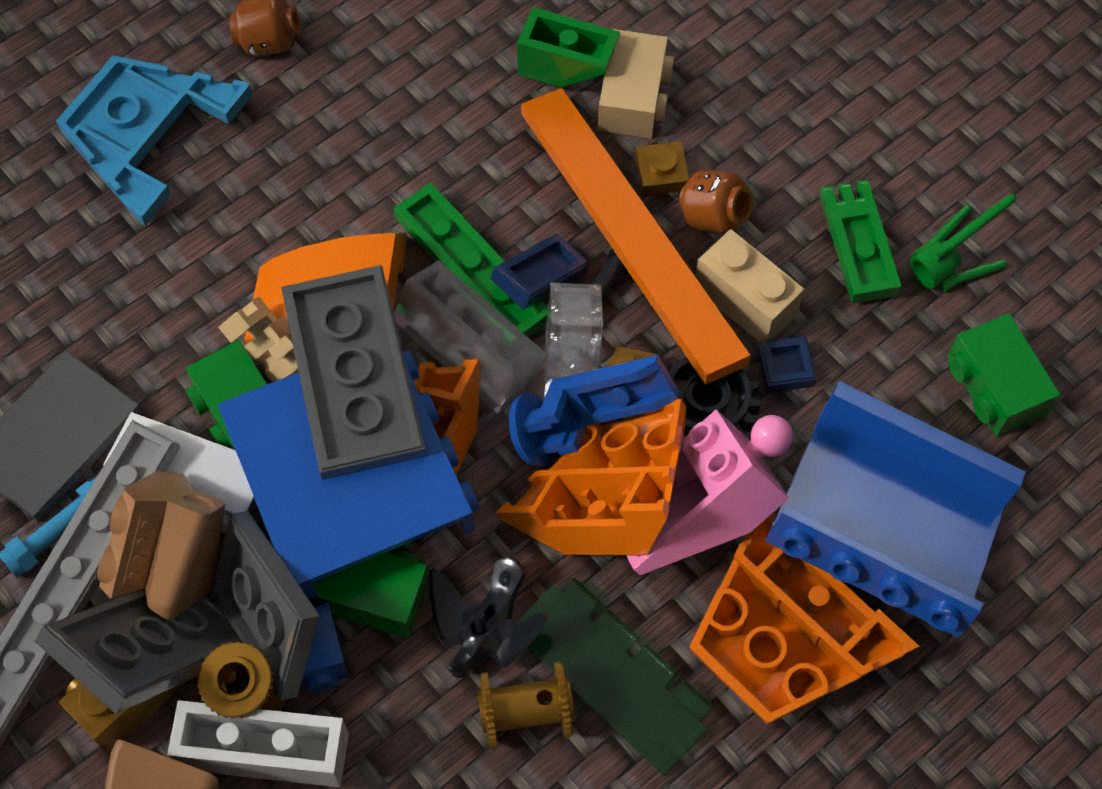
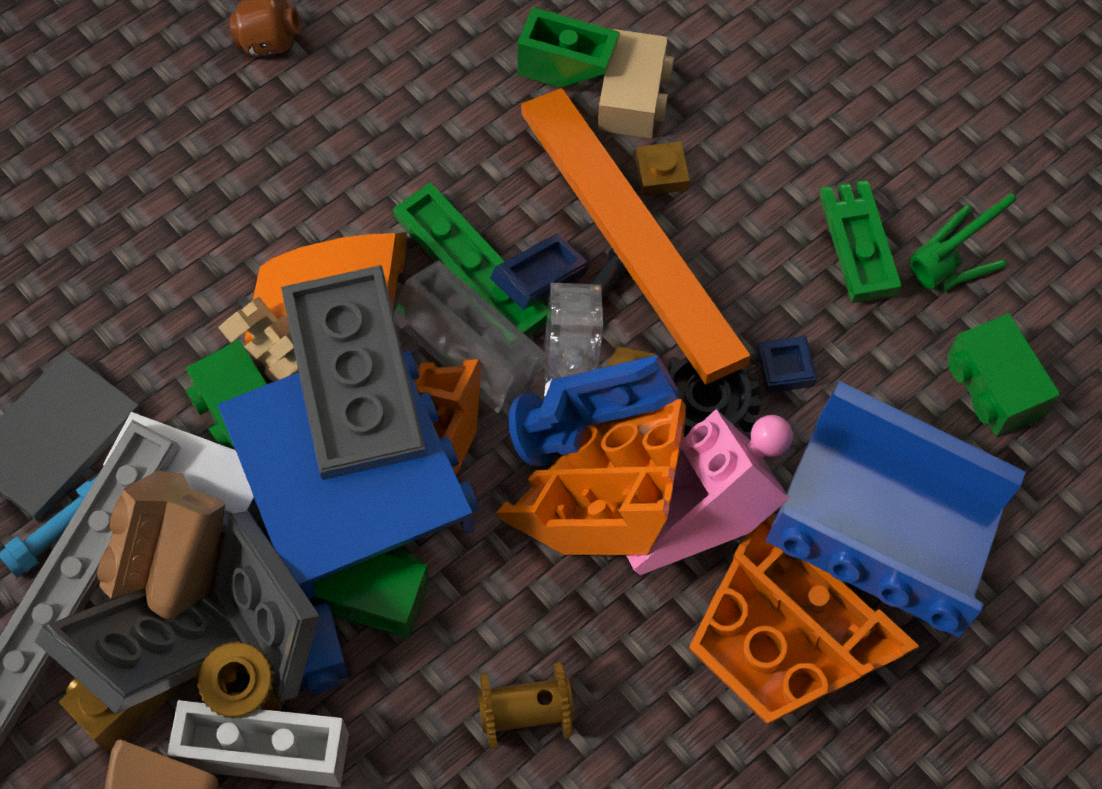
dark azure wing [56,55,253,227] -> none
black animal [429,557,548,678] -> none
clear green windscreen [516,578,714,777] -> none
dark orange head [679,169,753,234] -> none
tan brick [695,229,805,342] -> none

